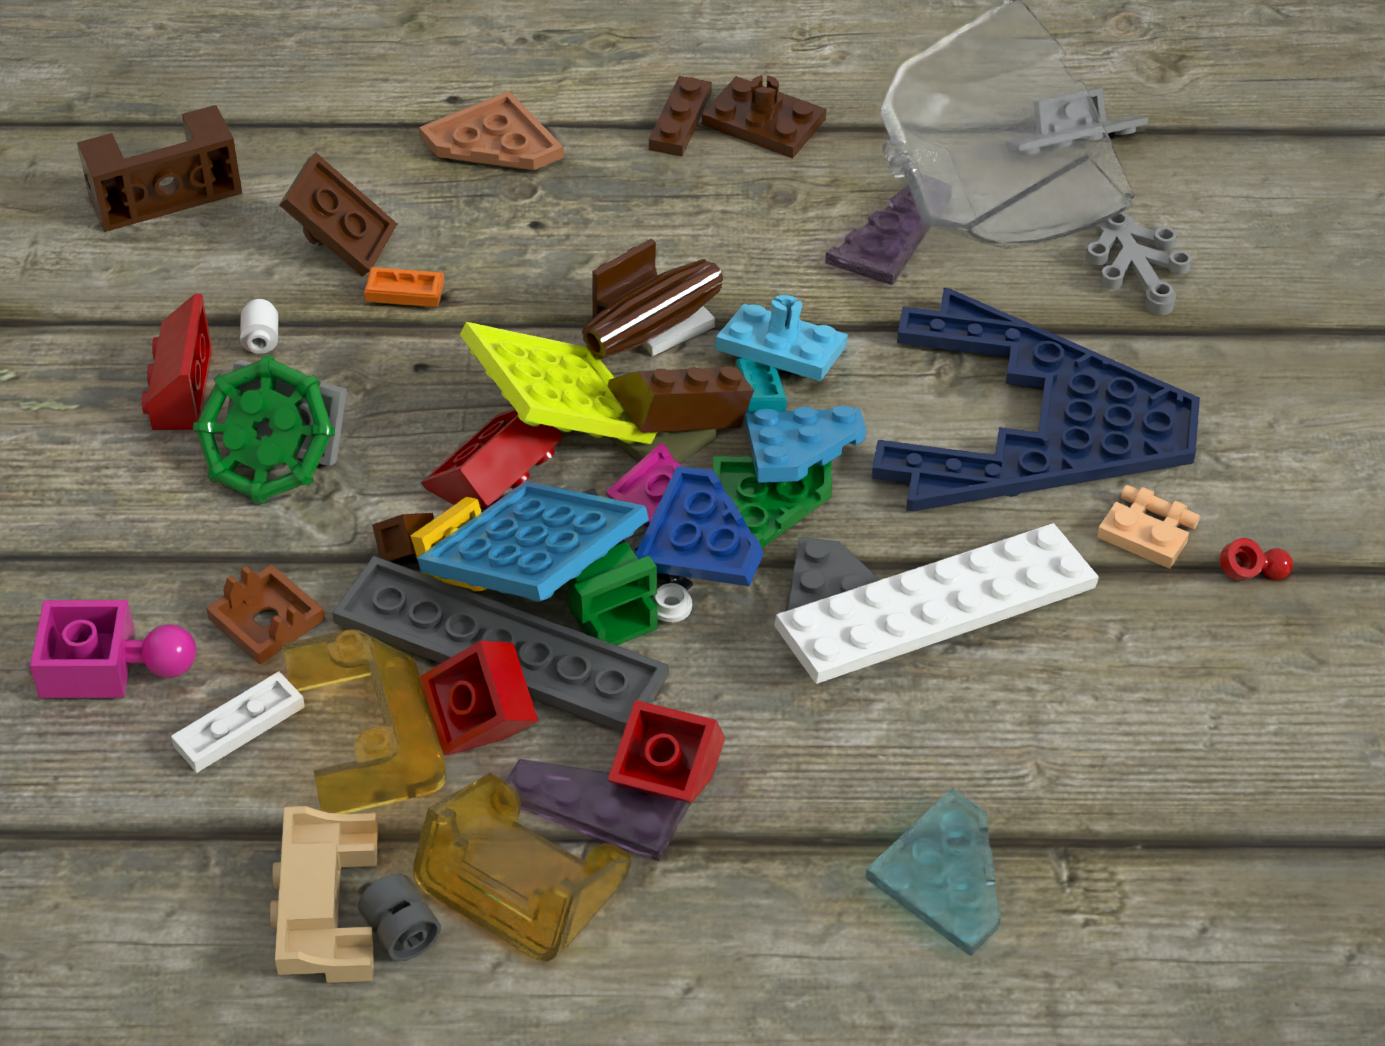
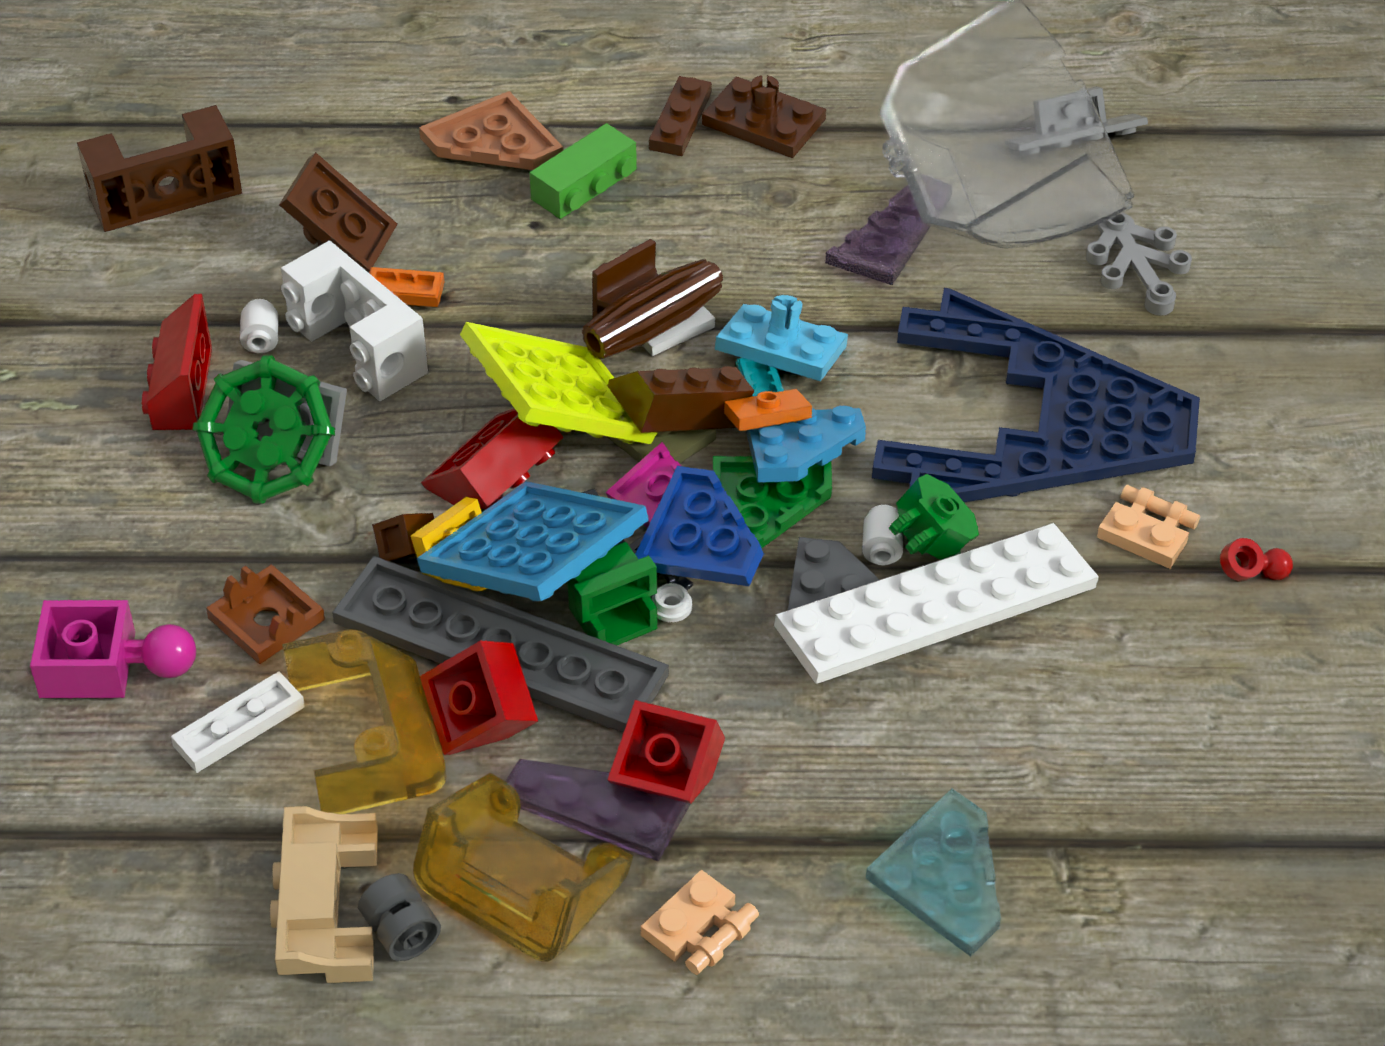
none -> white plate [281,240,428,401]
none -> bright green brick [529,123,637,219]
none -> light nougat plate [641,870,759,975]
none -> orange plate [724,389,812,431]
none -> white brick [862,505,904,565]
none -> green hinge [889,474,979,560]

